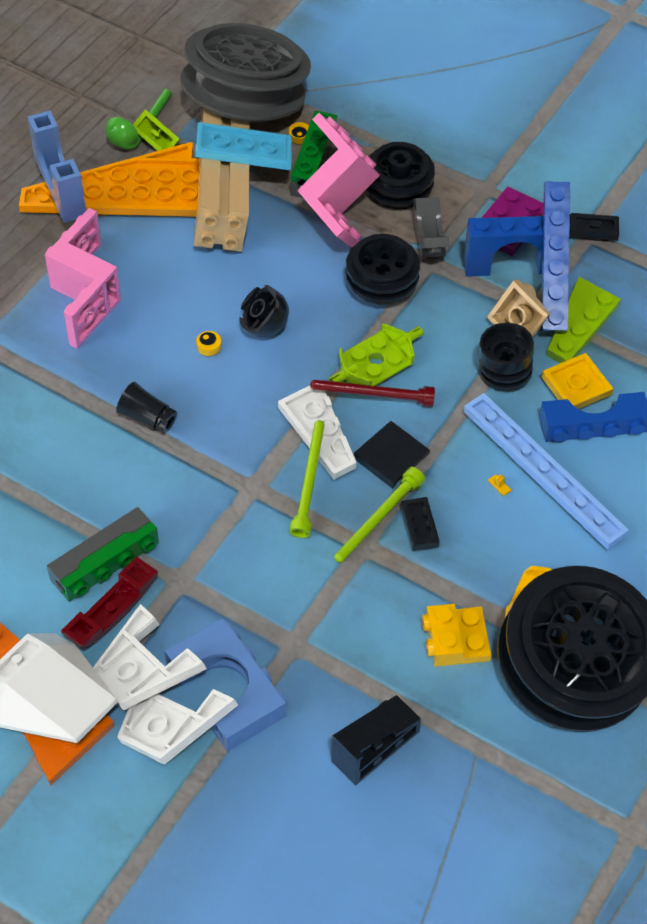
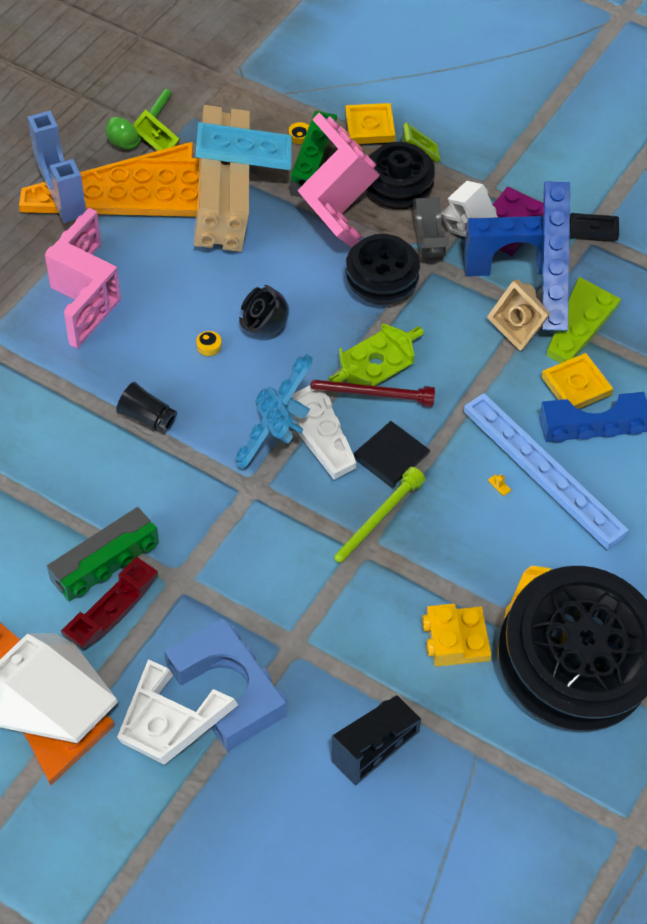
white wing [93,604,207,711] -> none
dark grey wheel [180,23,311,122] -> none
lime piece [289,420,325,538] -> none
black plate [400,497,440,551] -> none
black wheel [479,322,534,392] -> none
none -> dark azure piece [235,354,313,469]
none -> yellow plate [345,103,396,144]
none -> lime slope [402,122,441,163]
none -> white brick [441,181,497,237]

